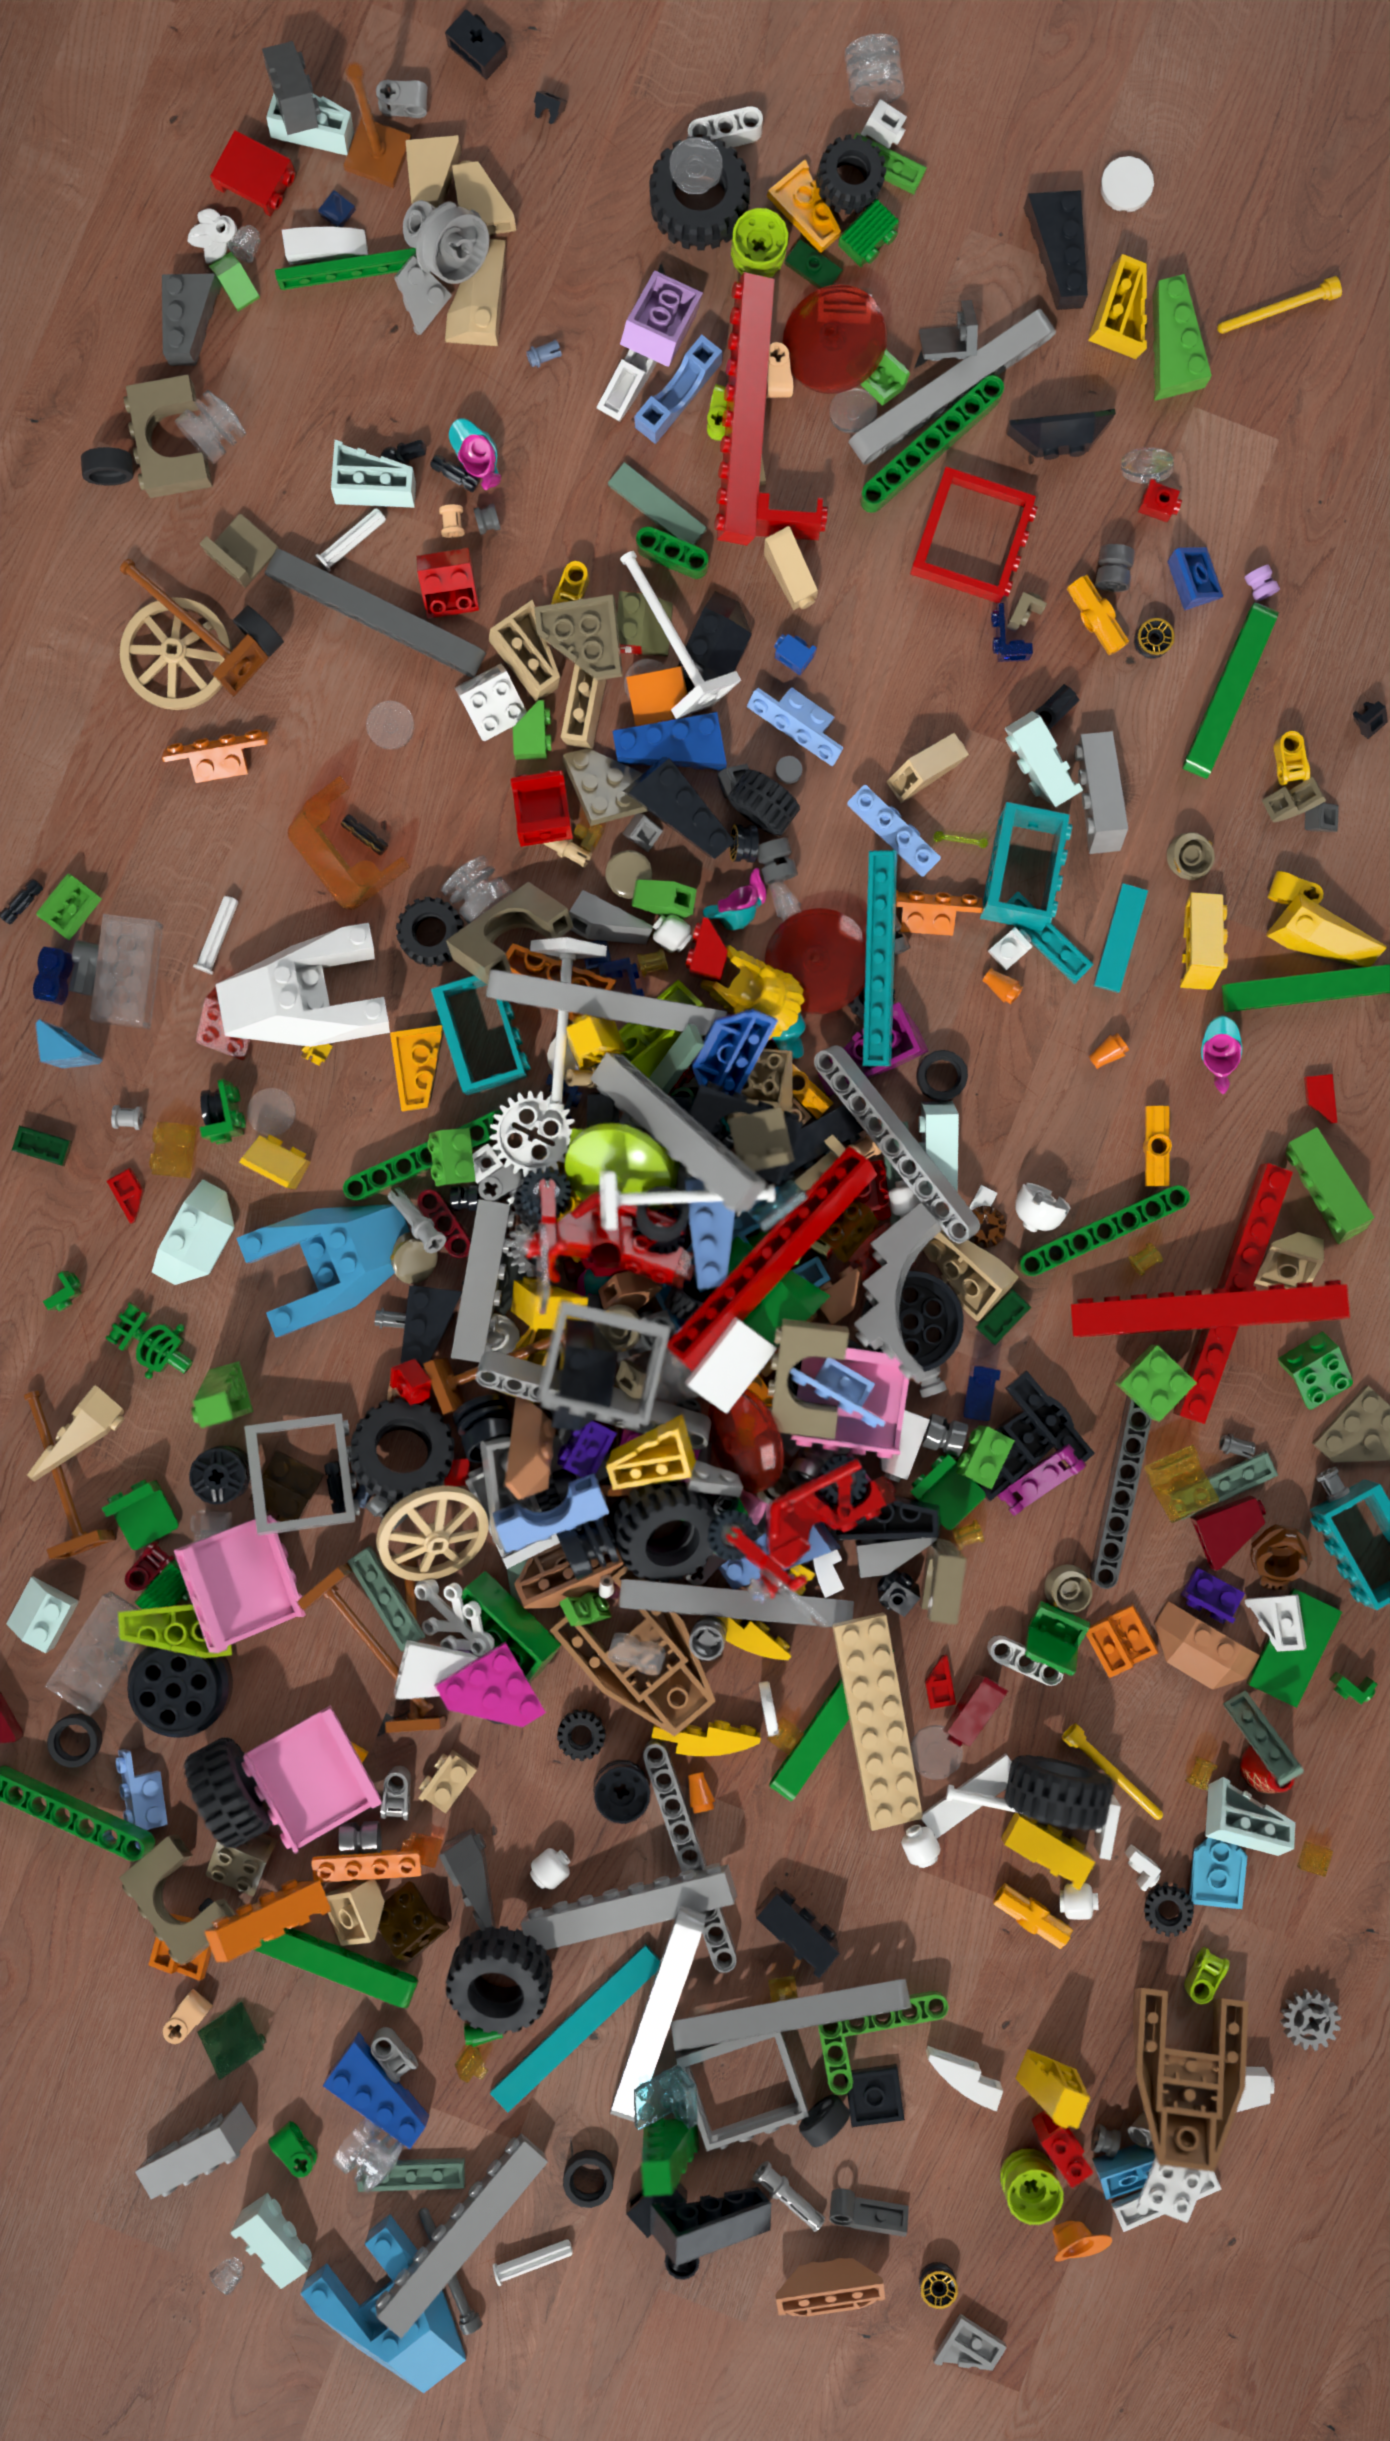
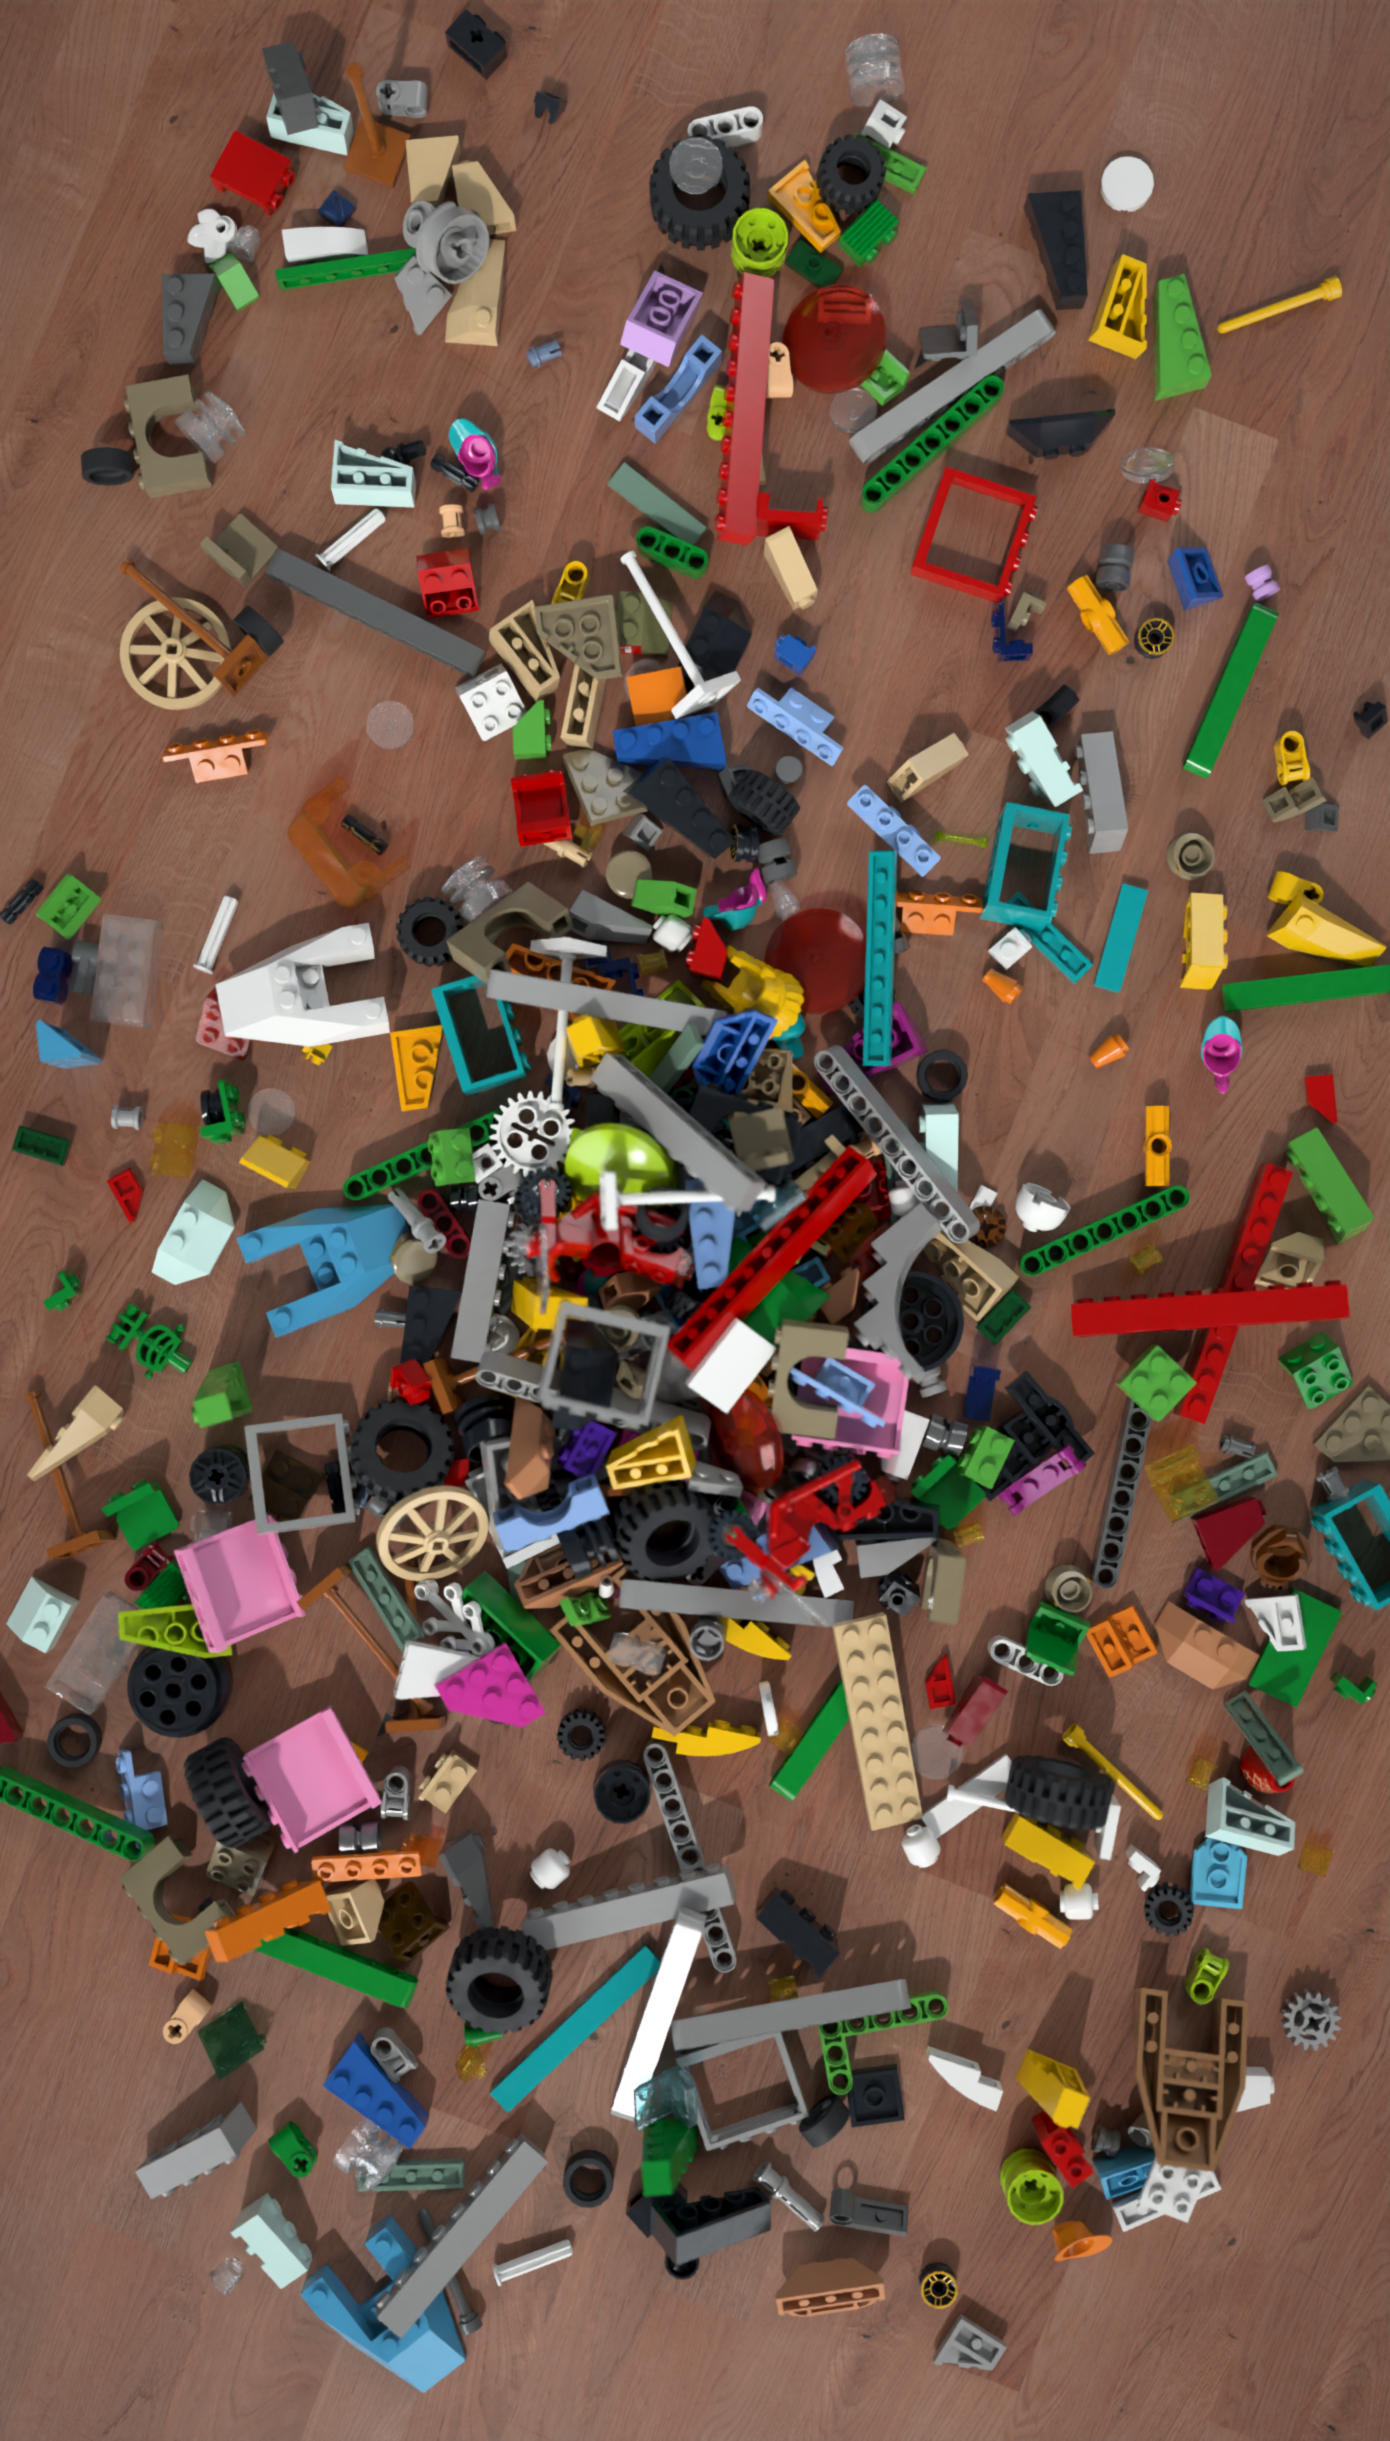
orange cone [688,1772,715,1814] -> none

